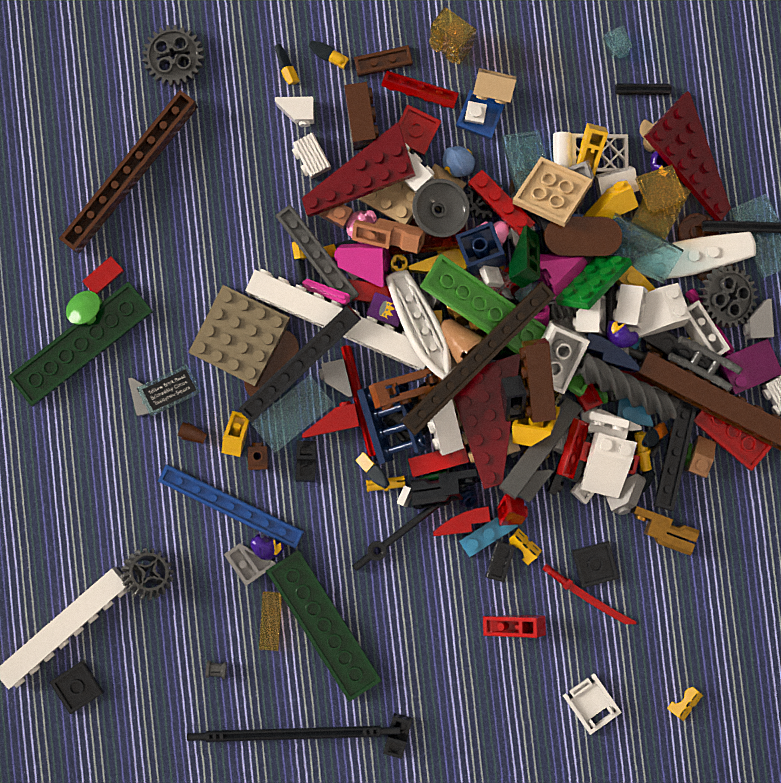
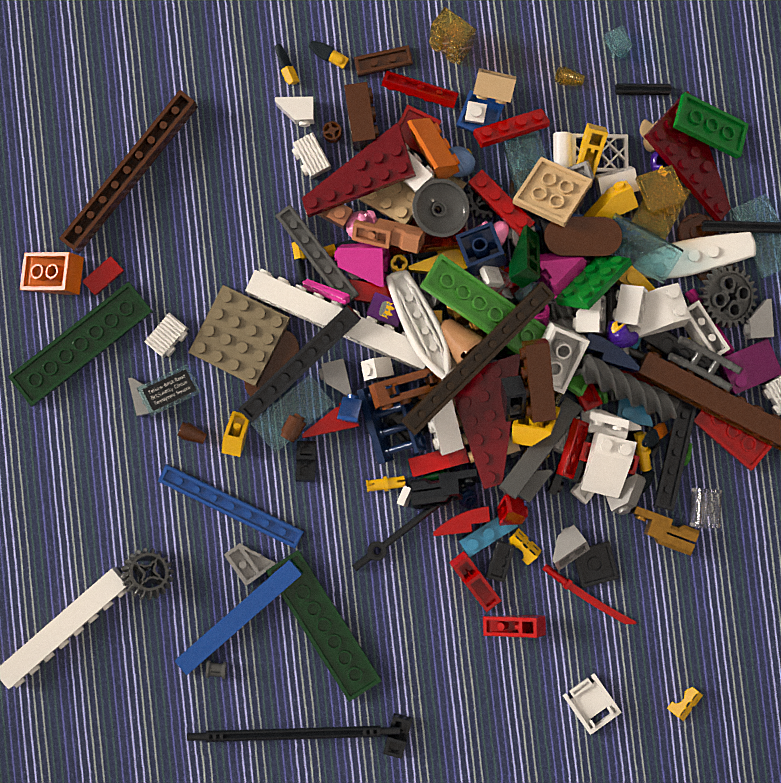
black tile [50,660,104,714] -> none
bright green dish [66,291,102,325] -> none
dark grey gear [142,25,205,87] -> none
reddish brown brick [248,442,269,470] -> none
dark purple hair [251,534,284,560] -> none
clear yellow tile [259,591,282,651] -> none
red axle [341,345,376,457] -> none
piece [355,452,390,489] -> none
medium nougat slope [684,435,716,478] -> none
none -> orange slope [20,252,84,295]
none -> white brick [144,313,189,358]
none -> blue tile [174,559,303,675]
none -> reddish brown brick [280,413,307,443]
none -> reddish brown wheel [323,121,342,143]
none -> blue slope [337,394,362,424]
none -> white slope [361,356,394,382]
none -> orange slope [407,118,460,179]
none -> red slope [449,551,502,612]
none -> red plate [473,108,550,148]
none -> light grey slope [552,525,590,571]
none -> clear yellow cone [555,66,585,86]
none -> green plate [673,92,749,159]
none -> clear slope [690,488,722,528]

